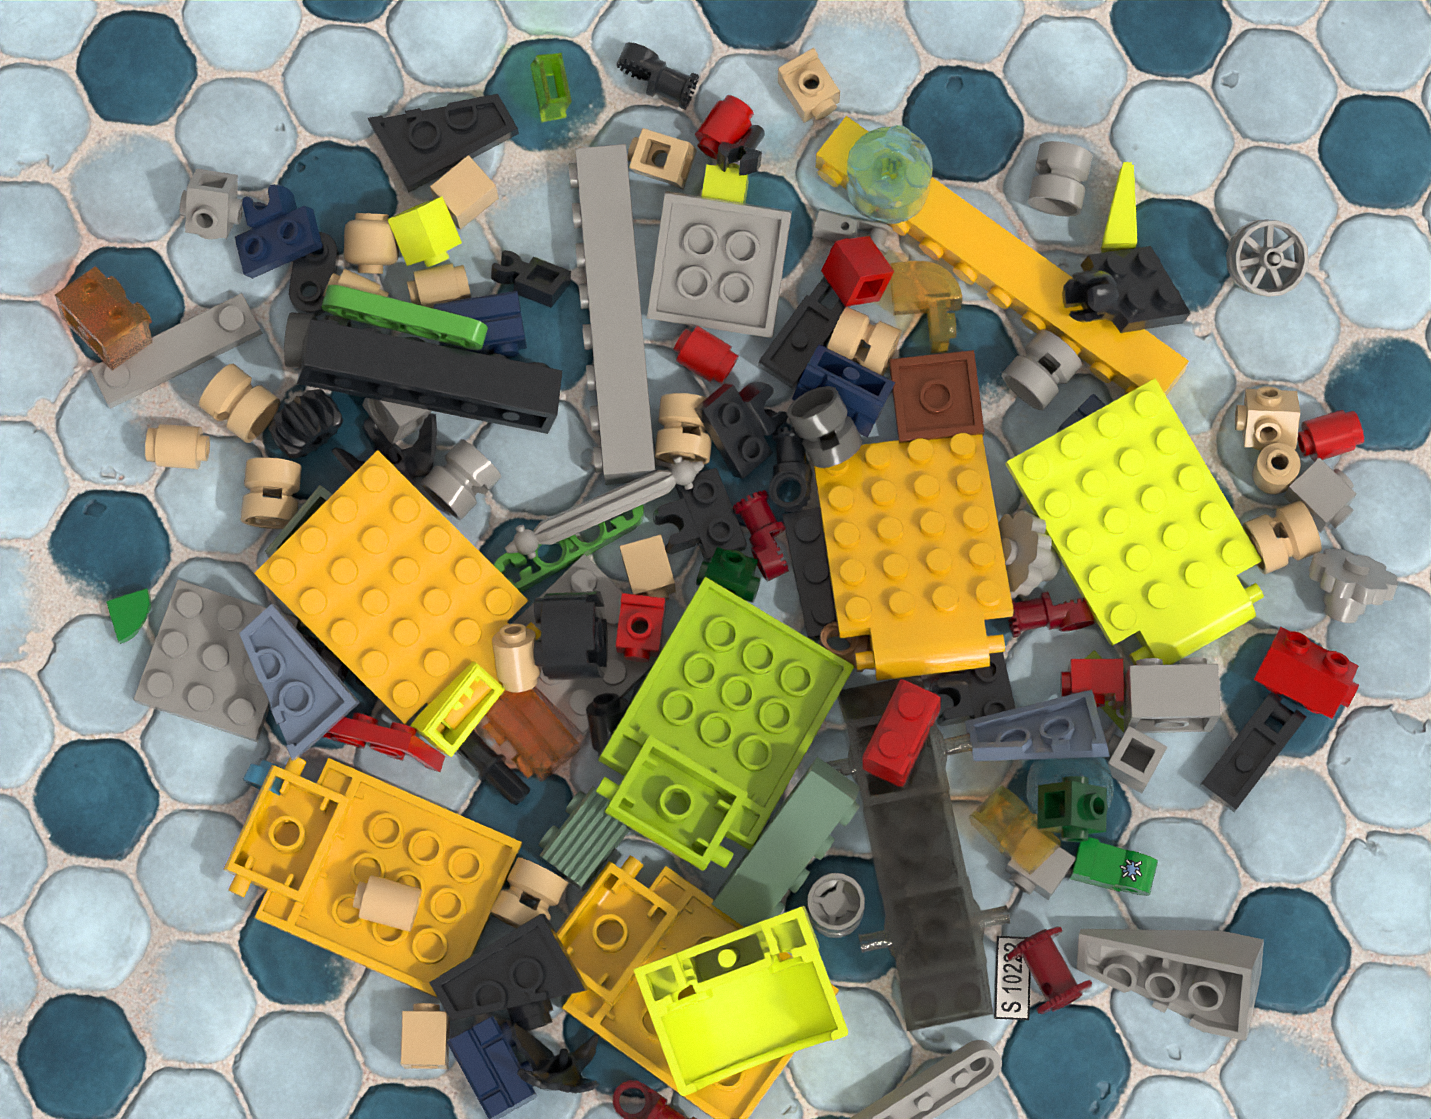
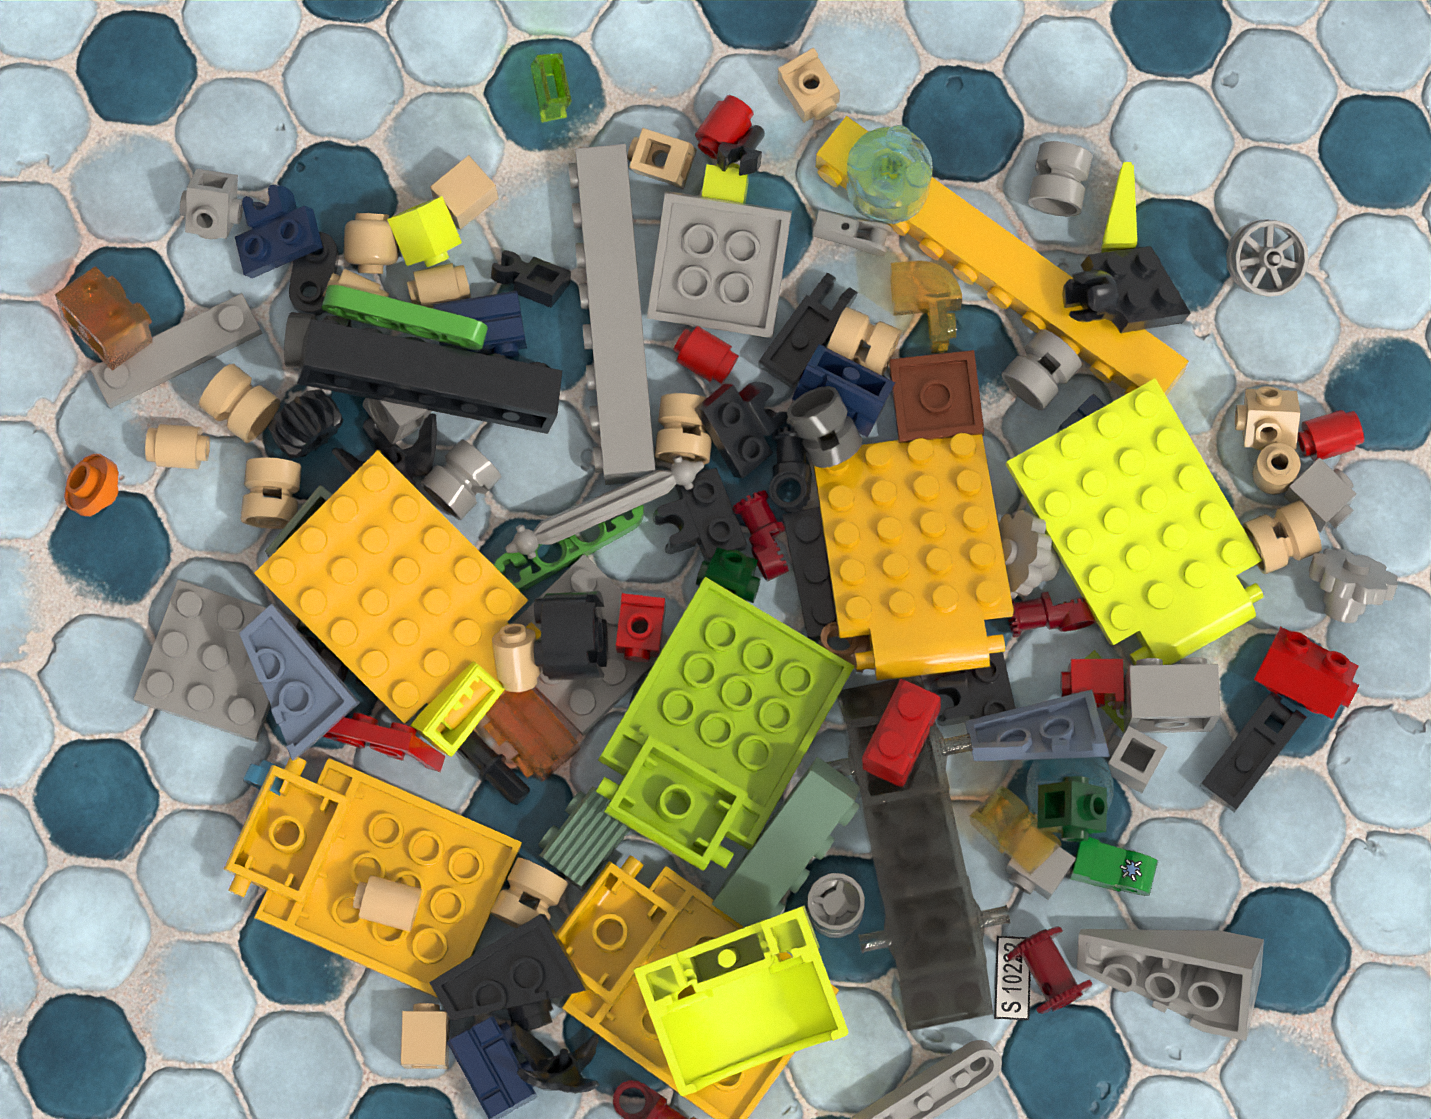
green tile [106,588,151,644] -> none
black wing [368,94,519,193] -> none
black brick [586,693,629,757] -> none
black connector [616,42,699,110] -> none
tan brick [620,535,676,601] -> none
red brick [821,236,894,307] -> none
none -> orange plate [64,453,119,516]

